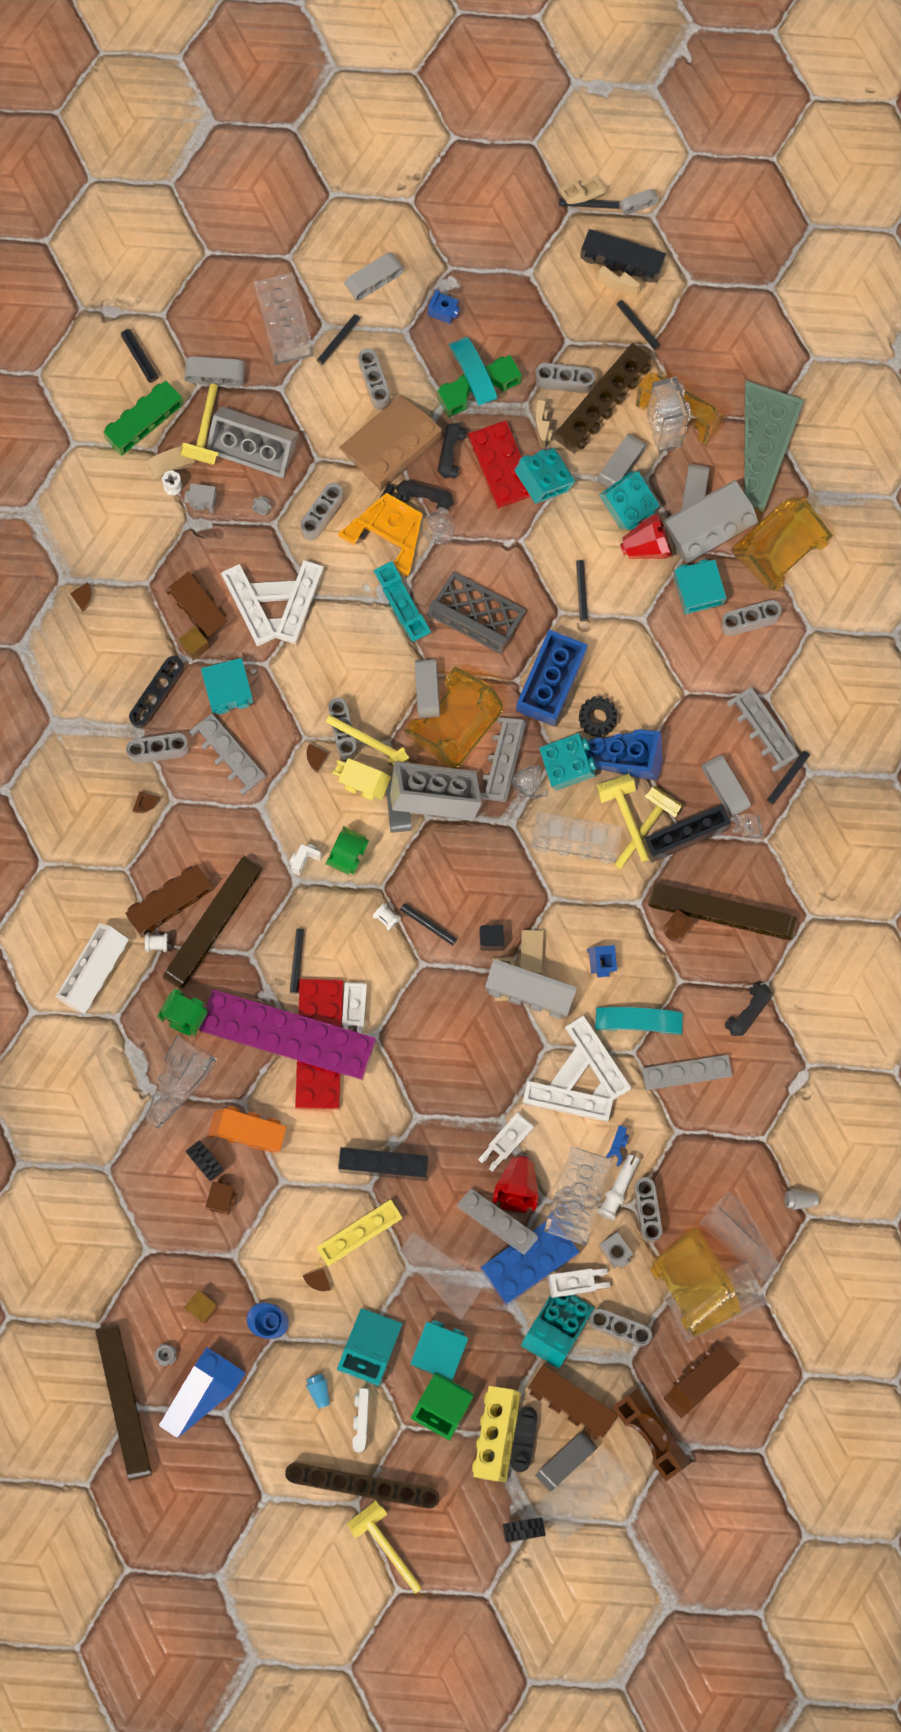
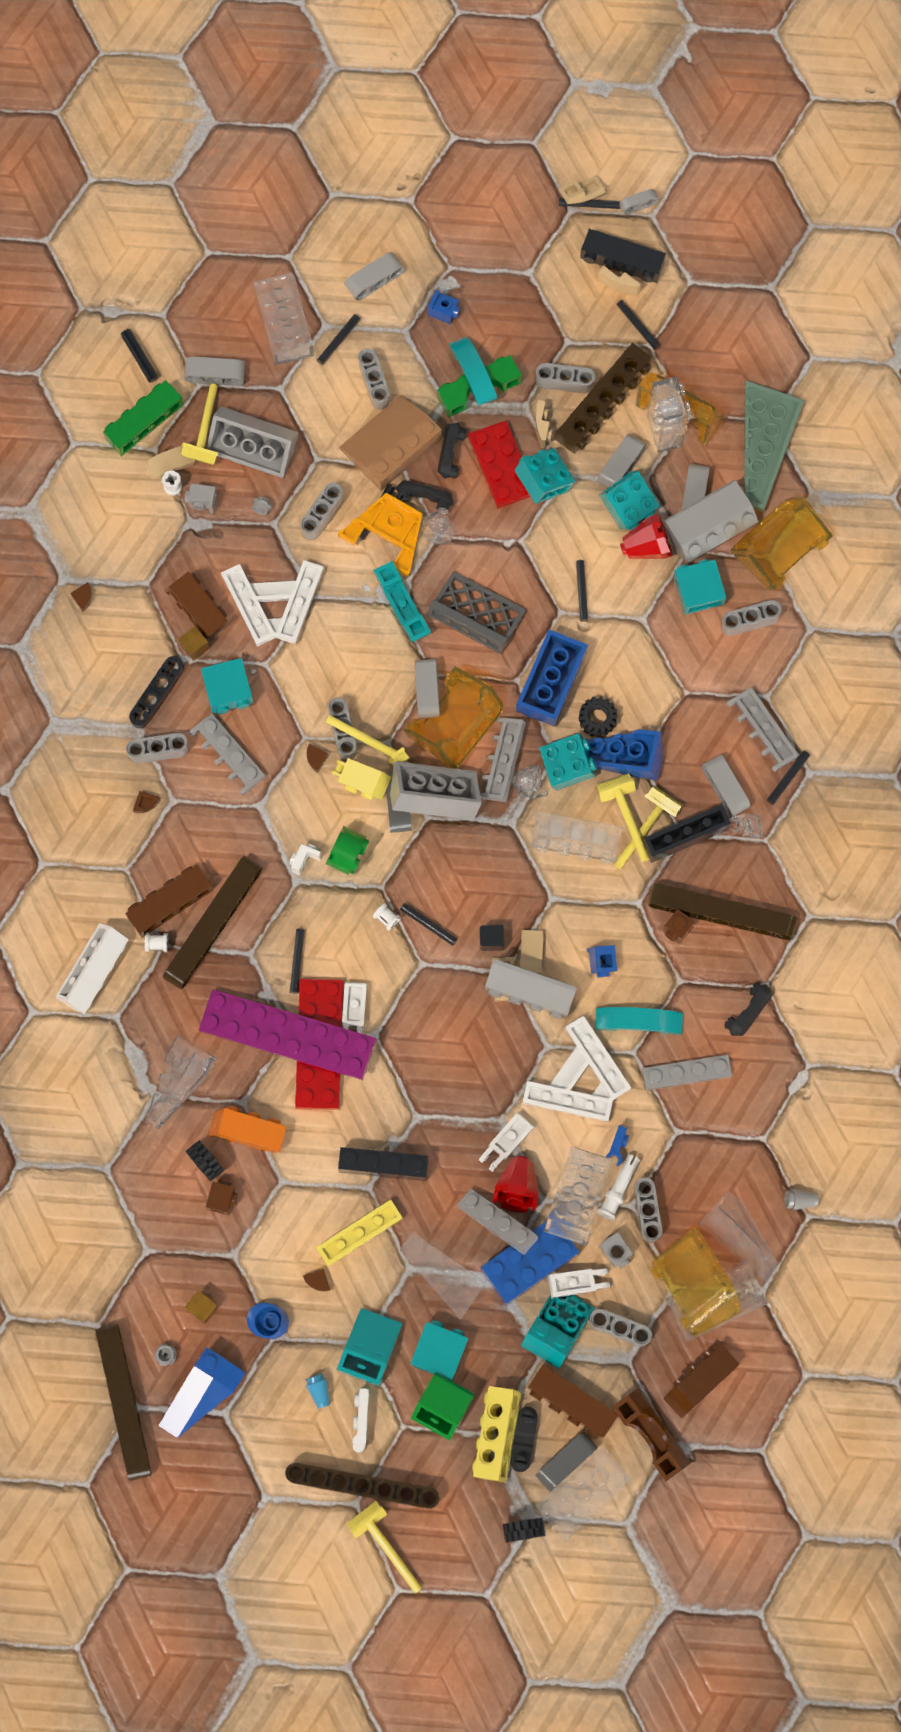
green brick [157,989,208,1037] -> none

